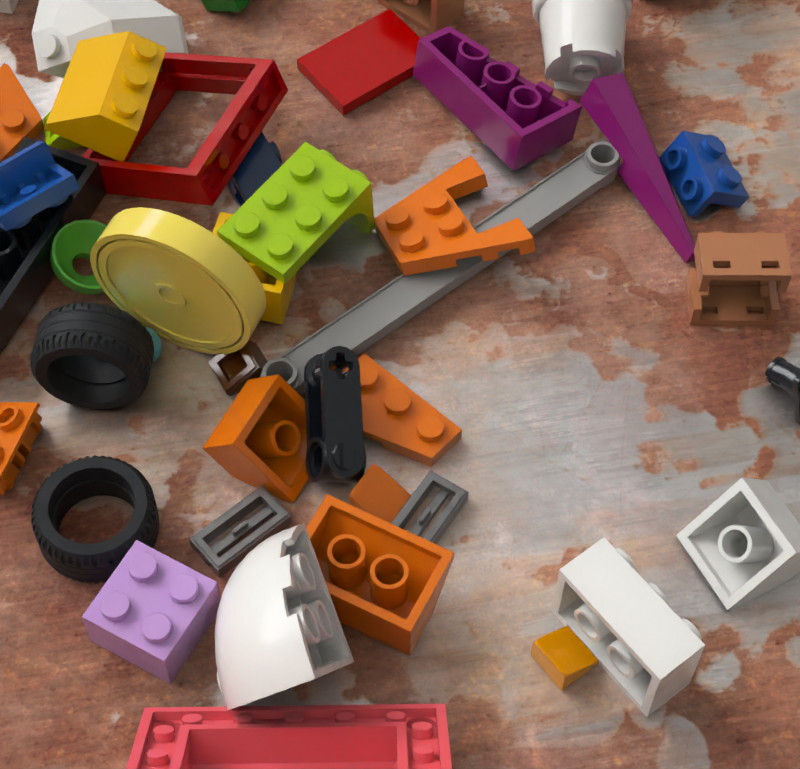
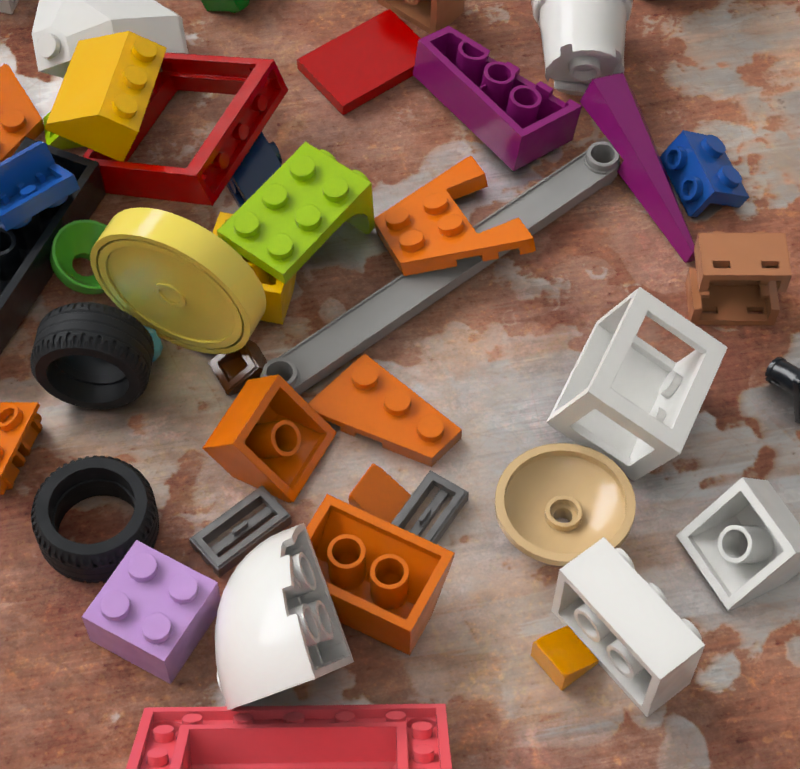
black piece [304,346,366,483] -> none
none -> tan dish [495,443,636,566]
none -> white piece [546,287,728,481]

